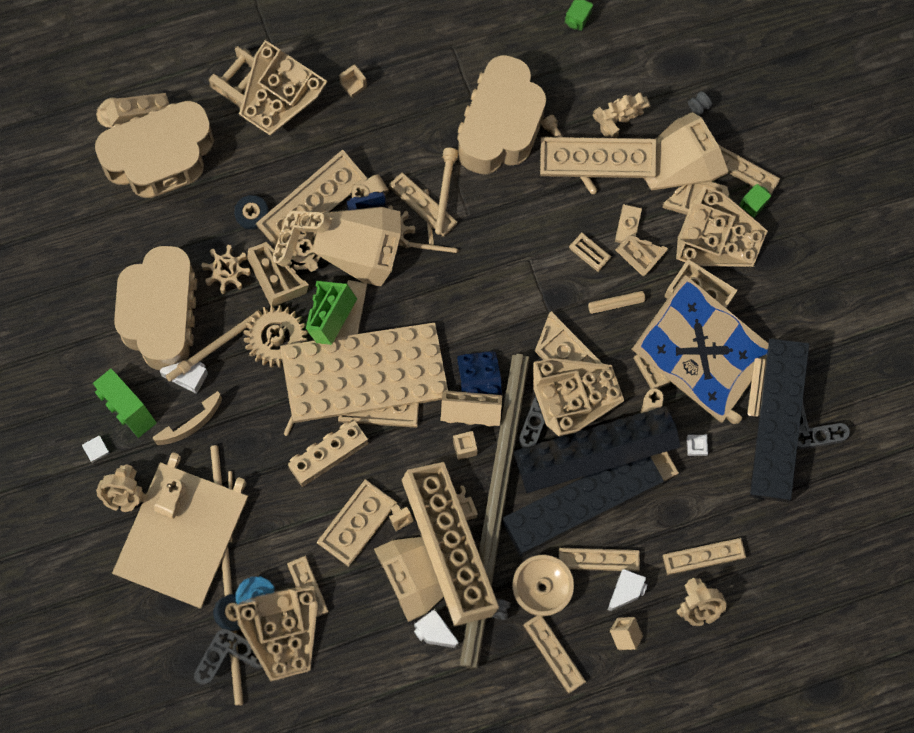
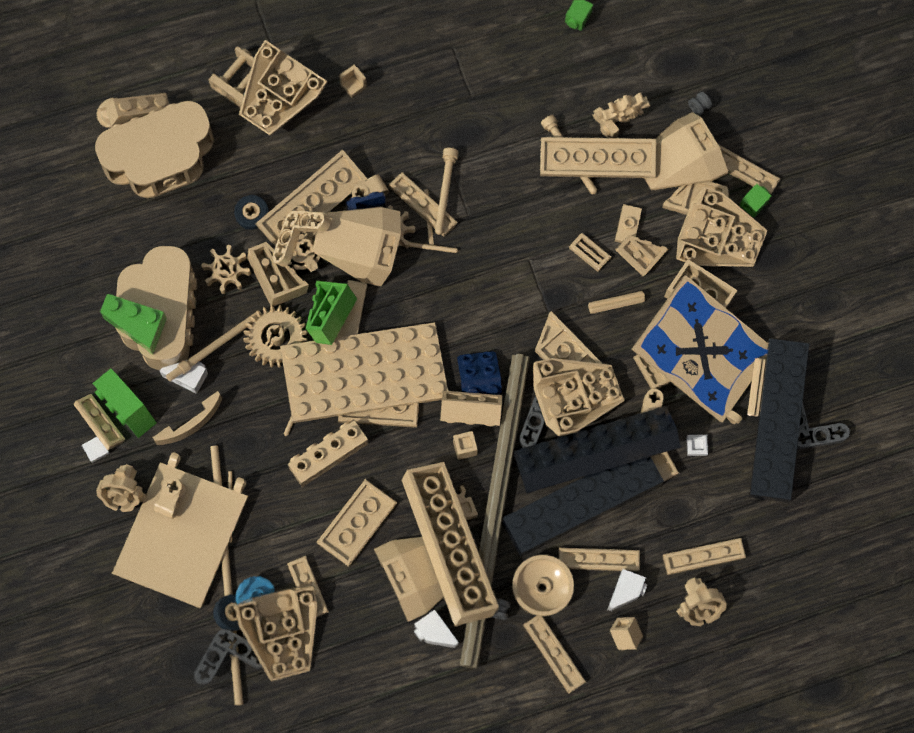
tan tile [389,504,413,531] -> none
tan brick [457,55,546,174] -> none
none -> tan tile [74,394,125,450]
none -> bright green wedge [100,294,167,355]

